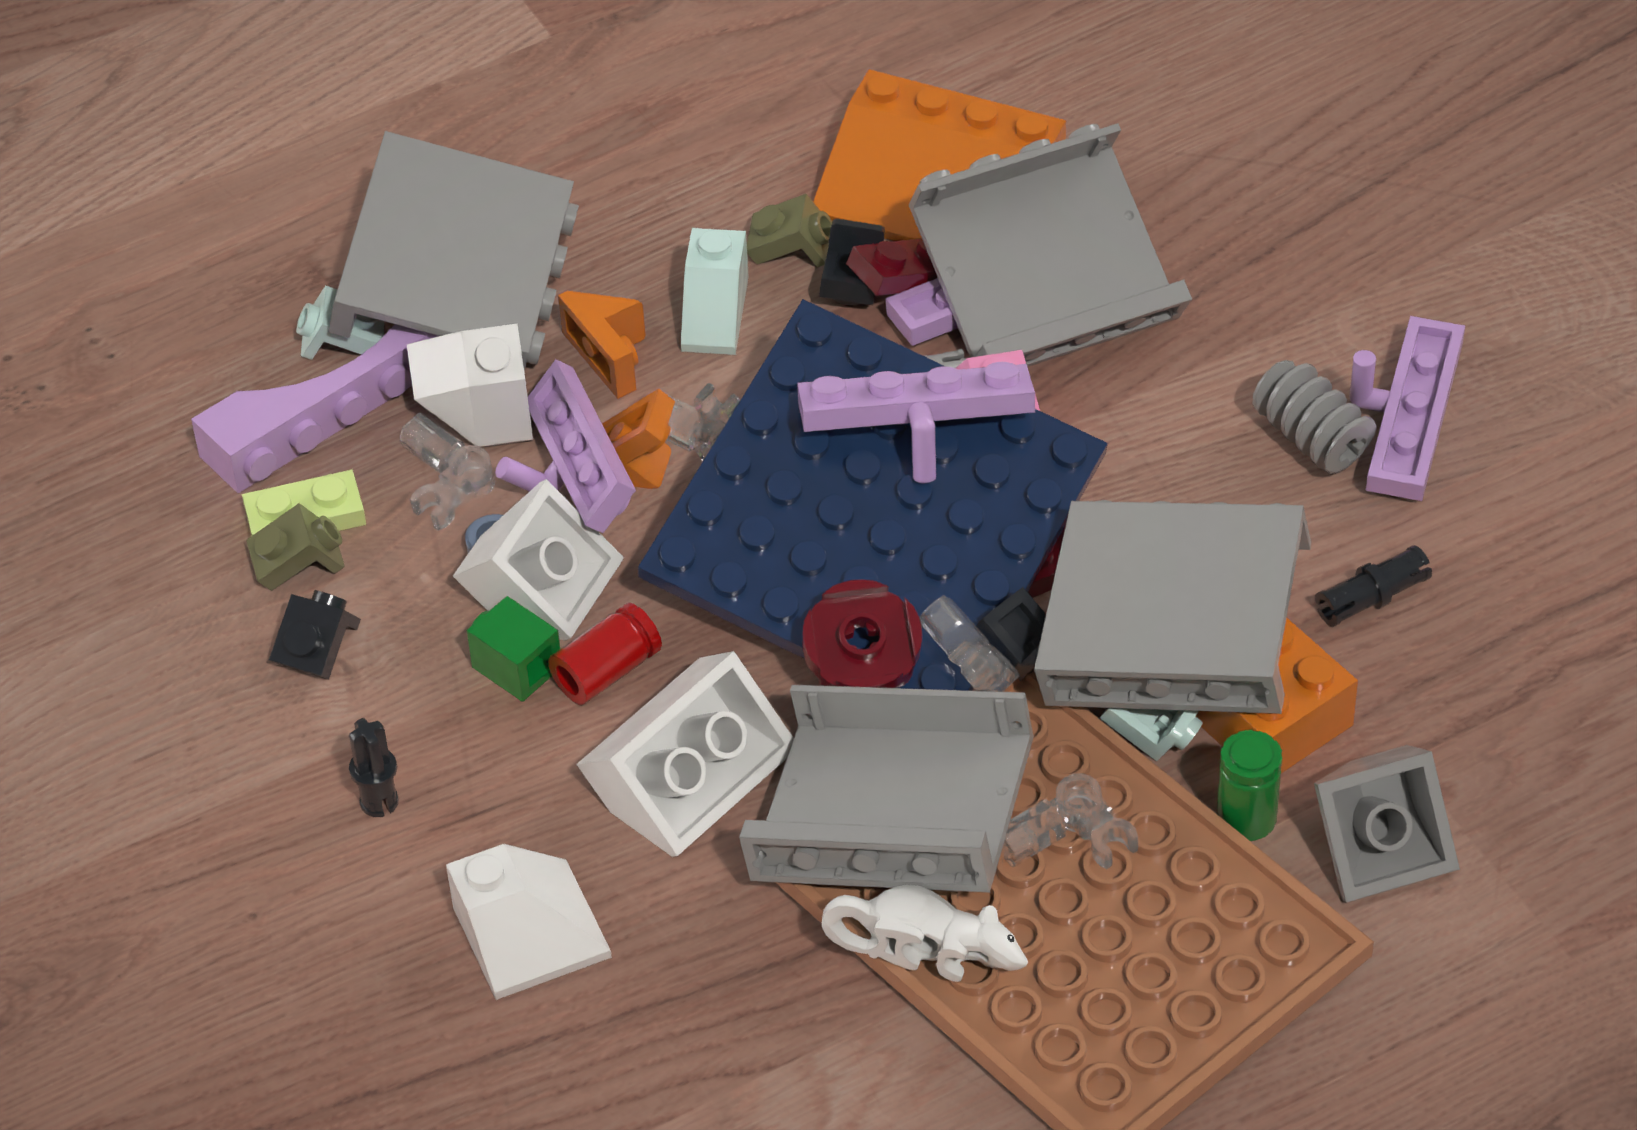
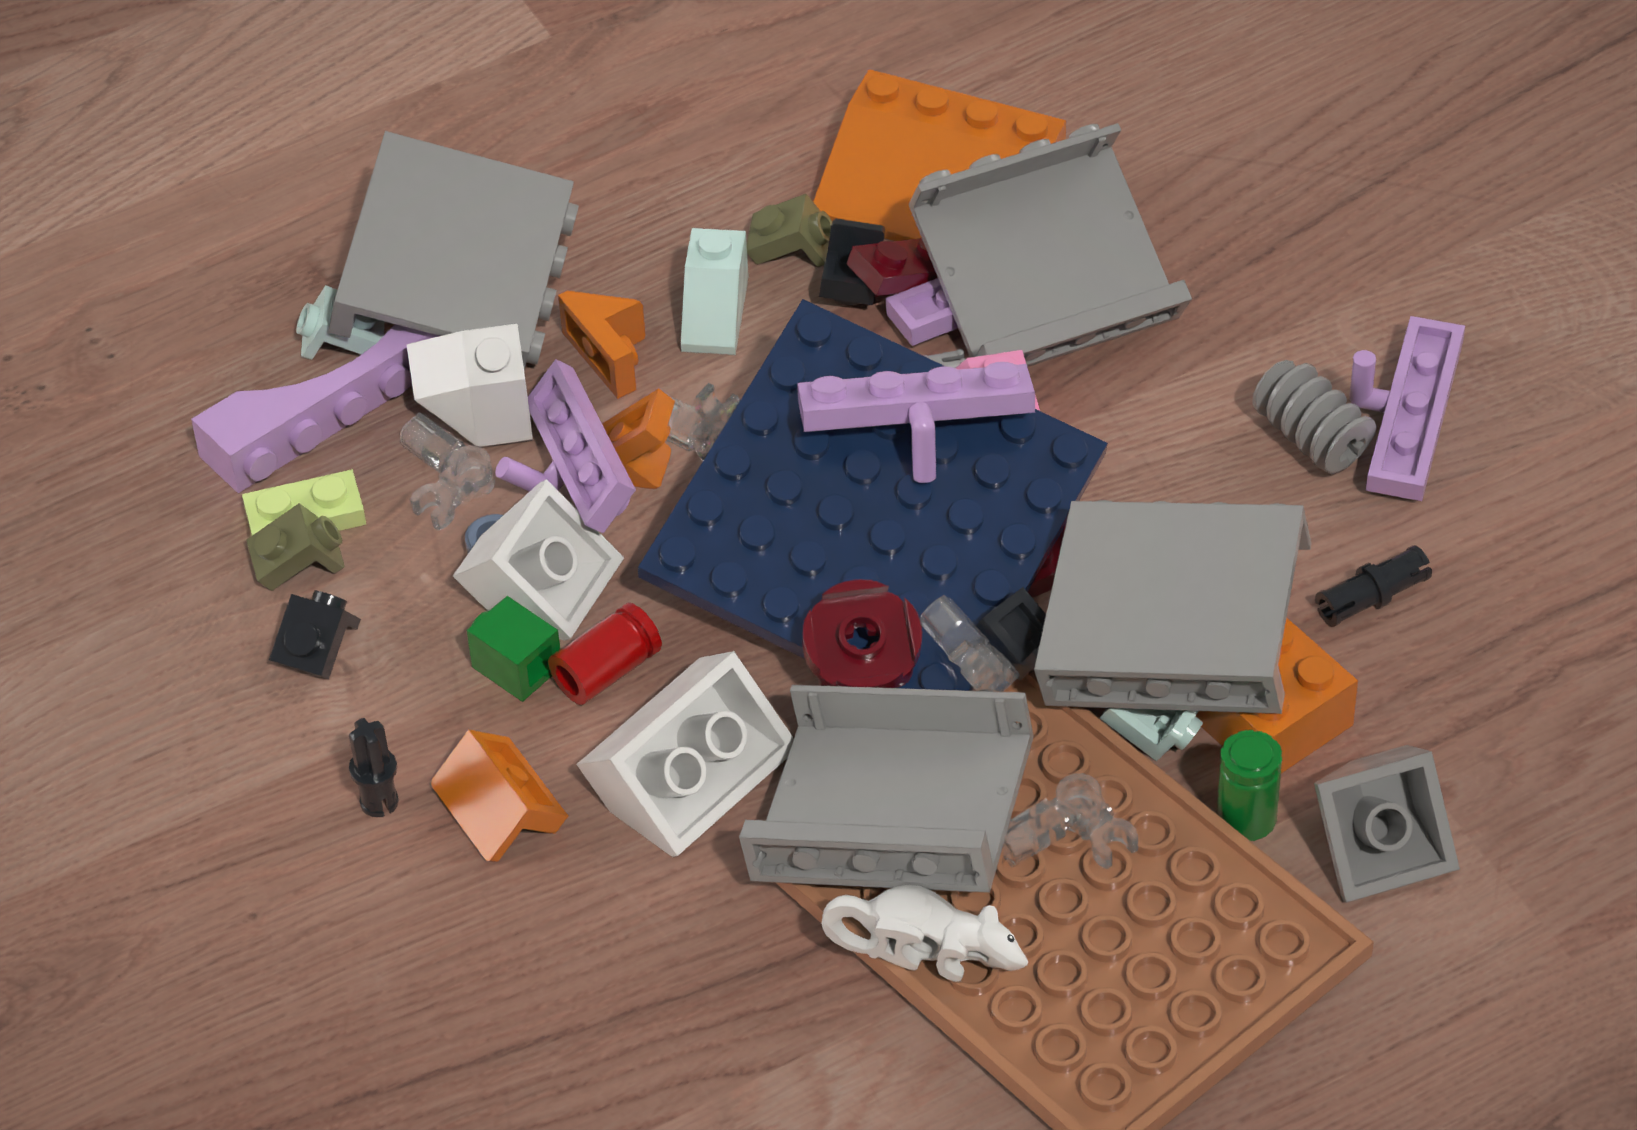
white slope [446,844,612,1000] -> none
none -> orange panel [431,729,568,862]

